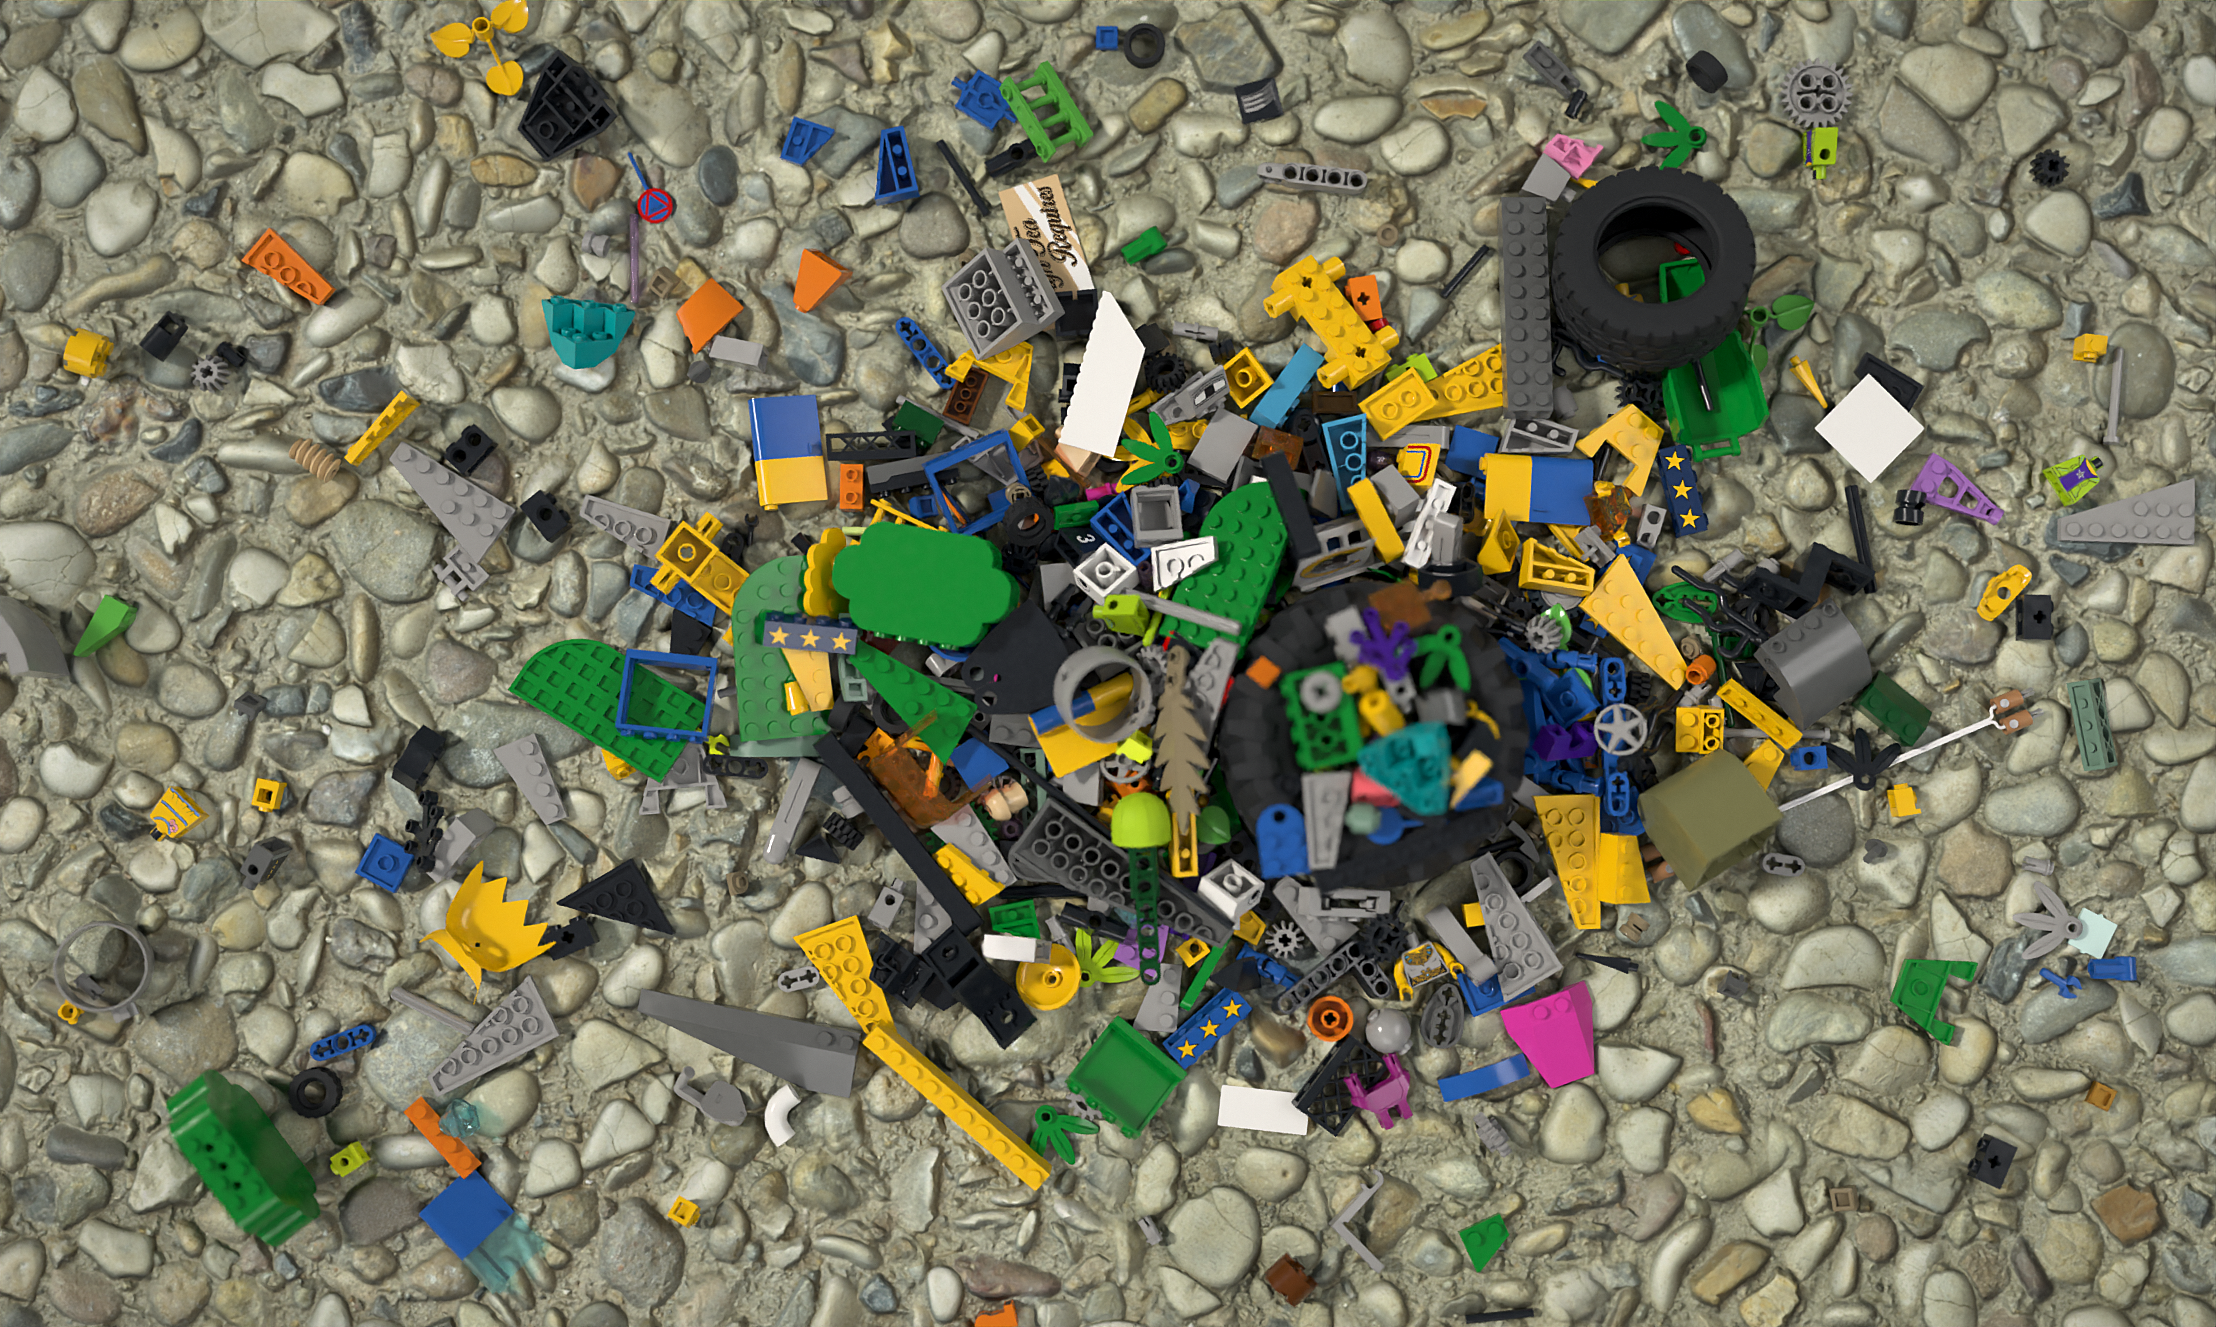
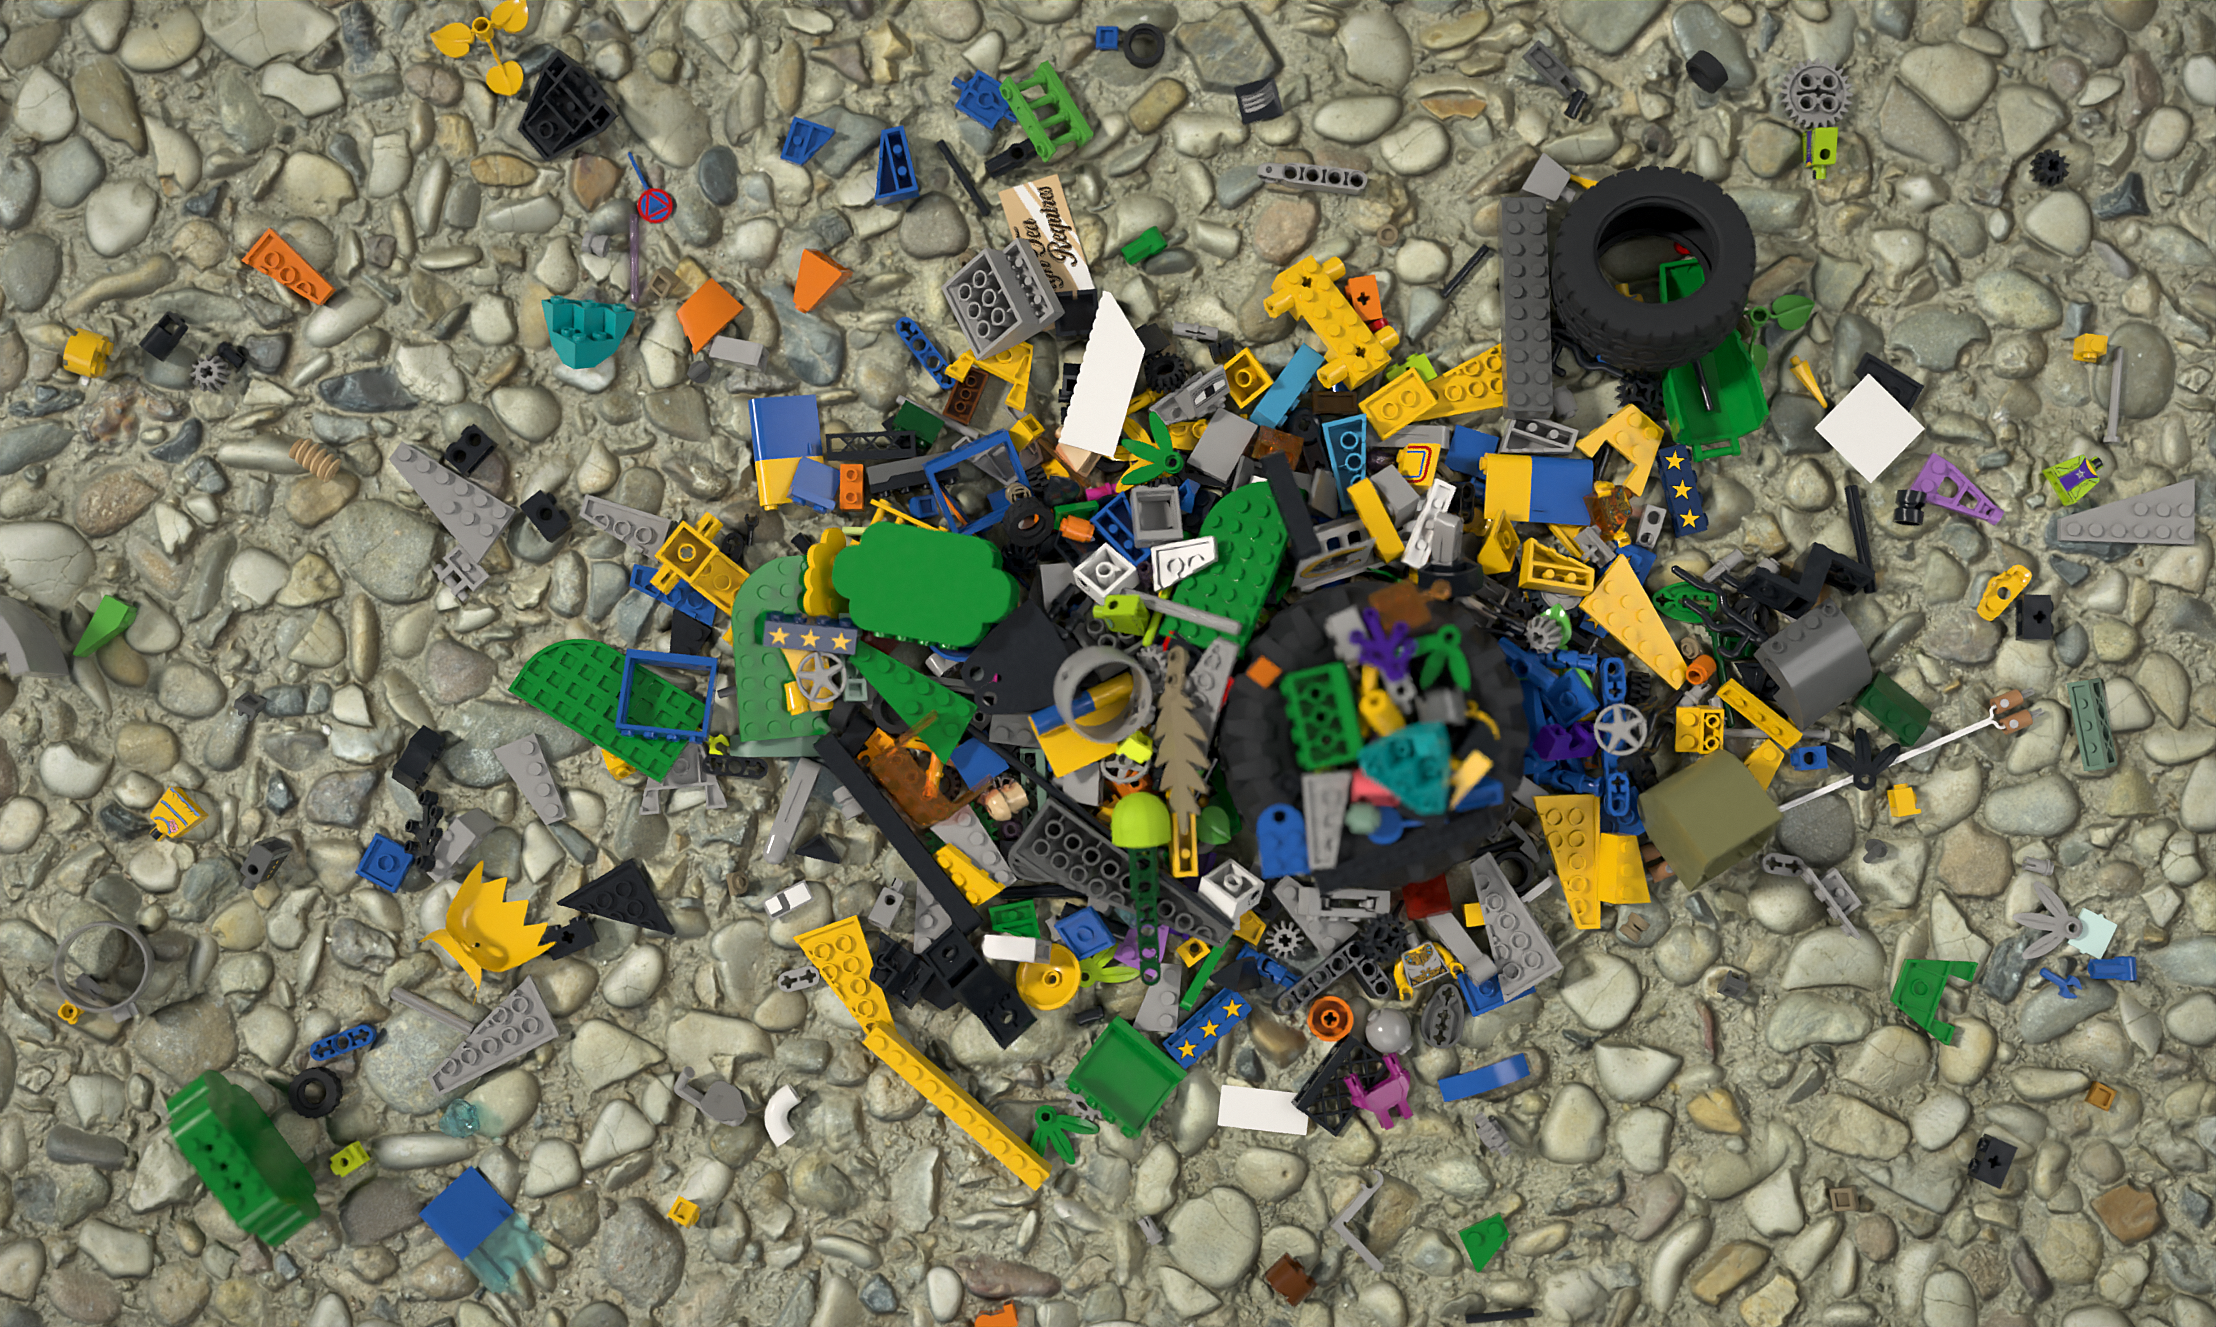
yellow brick [251,778,287,813] -> none
yellow wing [344,390,420,467] -> none
orange plate [403,1097,482,1179] -> none
dark grey wedge [637,988,863,1098] -> none
black tyre [822,812,865,851] -> none
black brick [1220,829,1262,876] -> none
light grey gear [1302,672,1341,711] -> none
yellow cone [1343,666,1374,691] -> none
dark pink wedge [1499,980,1594,1089] -> none
bright pink slope [1543,134,1604,181] -> none
black piece [1575,952,1639,974] -> none
green plant [1641,100,1707,170] -> none
none -> slope [761,880,814,922]
none -> bracket [786,457,840,514]
none -> light grey wheel [796,652,847,703]
none -> blue tile [1054,905,1116,961]
none -> orange brick [1059,515,1095,543]
none -> black pin [1075,1005,1105,1027]
none -> clear red plate [1401,872,1453,921]
none -> light grey bracket [1799,864,1862,940]

